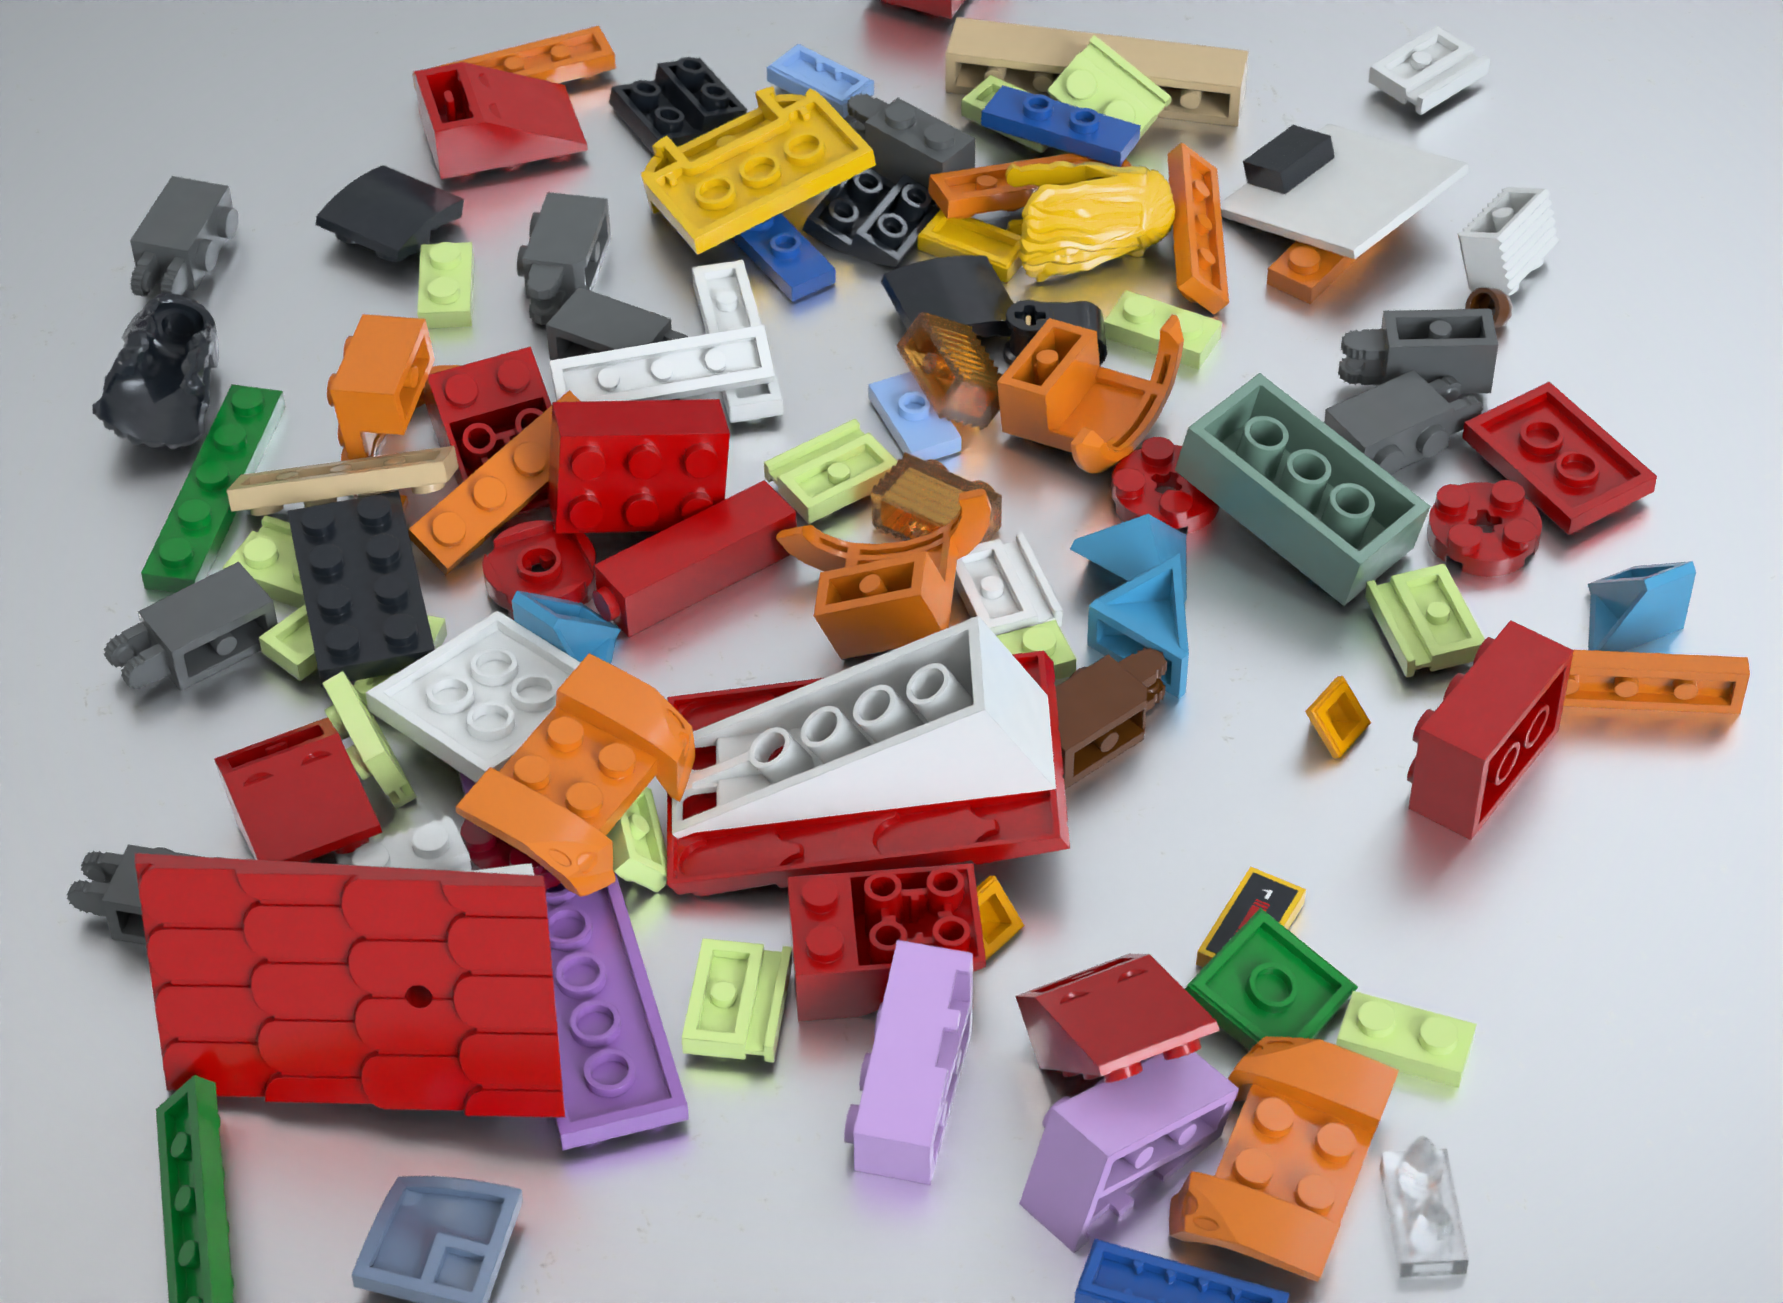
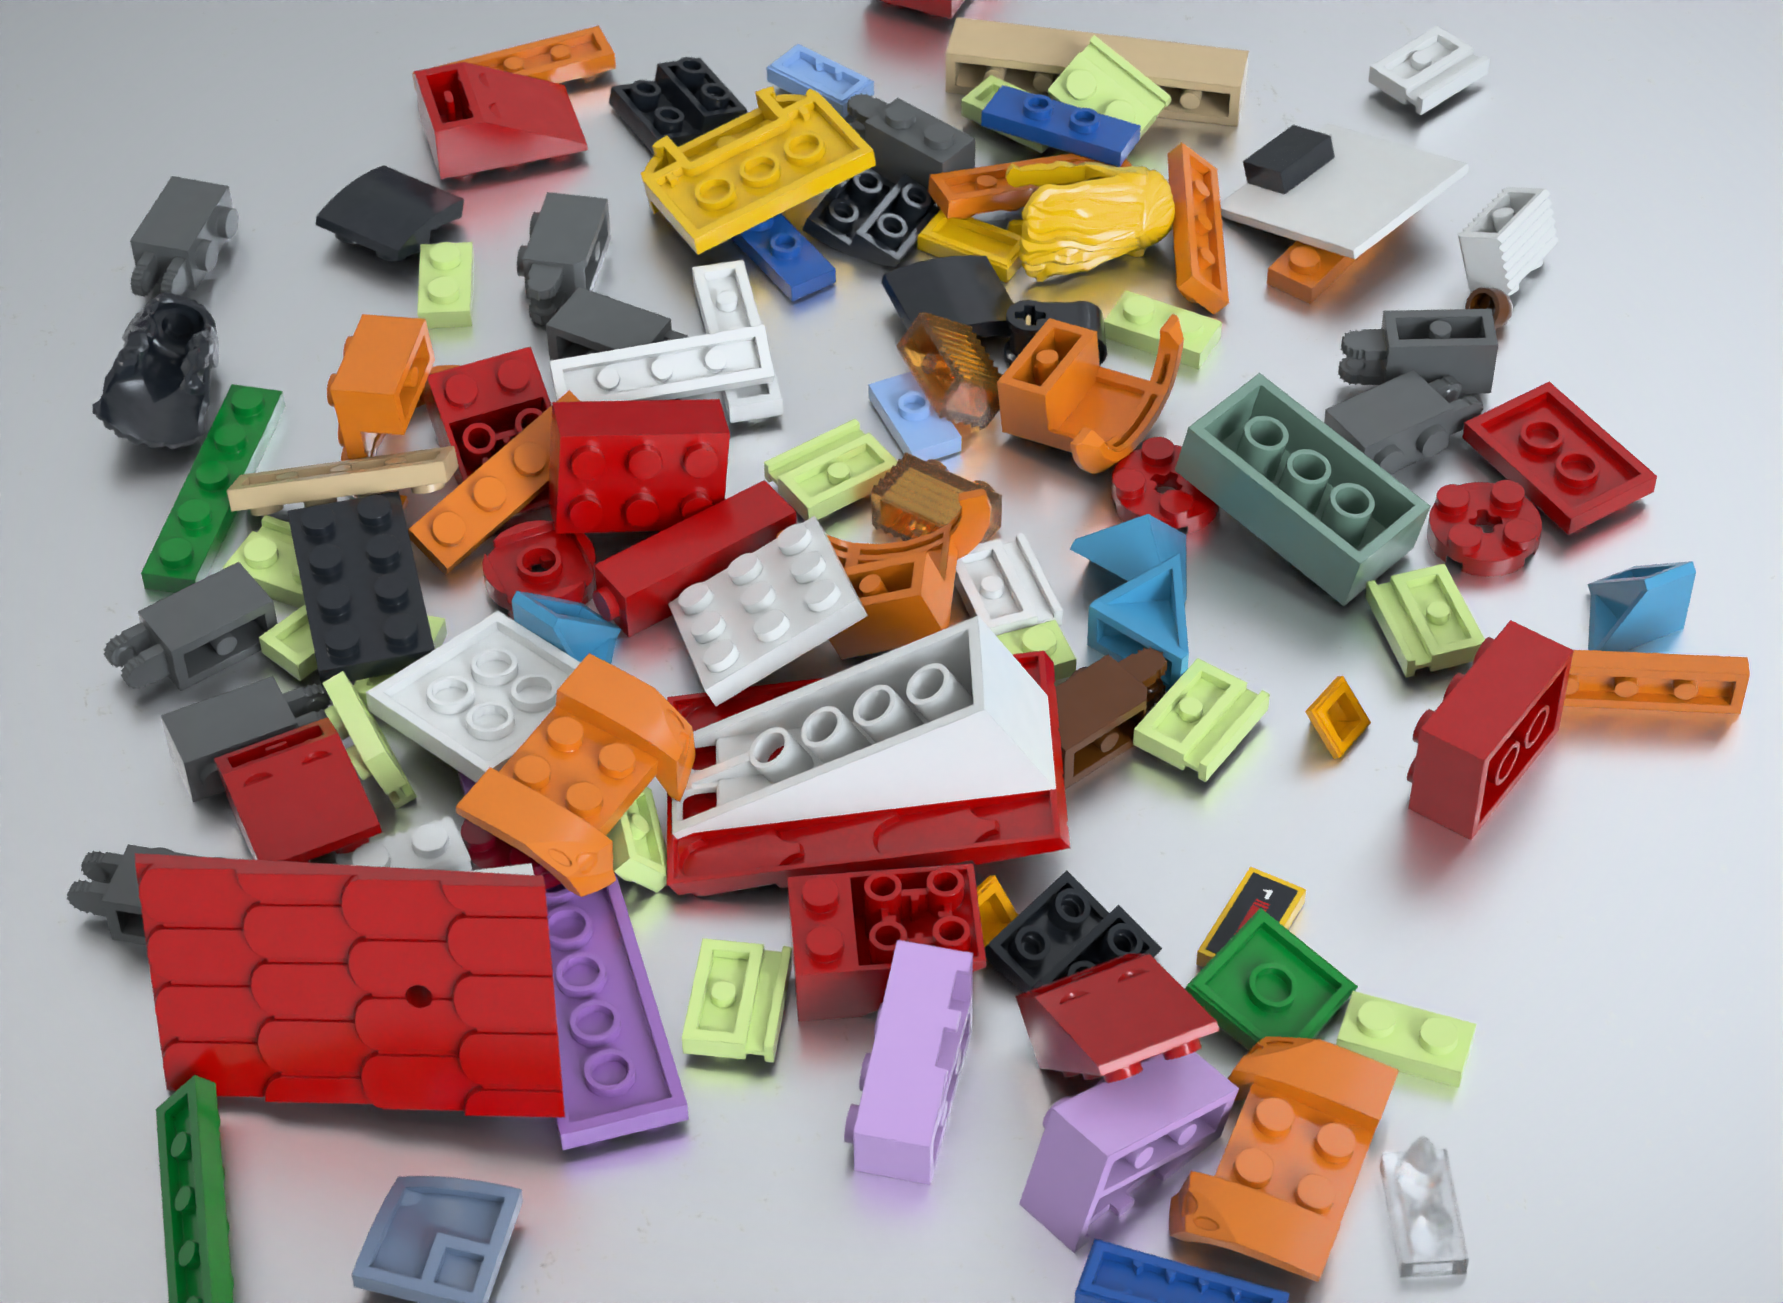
none -> dark grey hinge [161,676,331,802]
none -> white plate [668,516,868,706]
none -> black slope [985,870,1162,993]
none -> yellowish green plate [1133,658,1270,782]

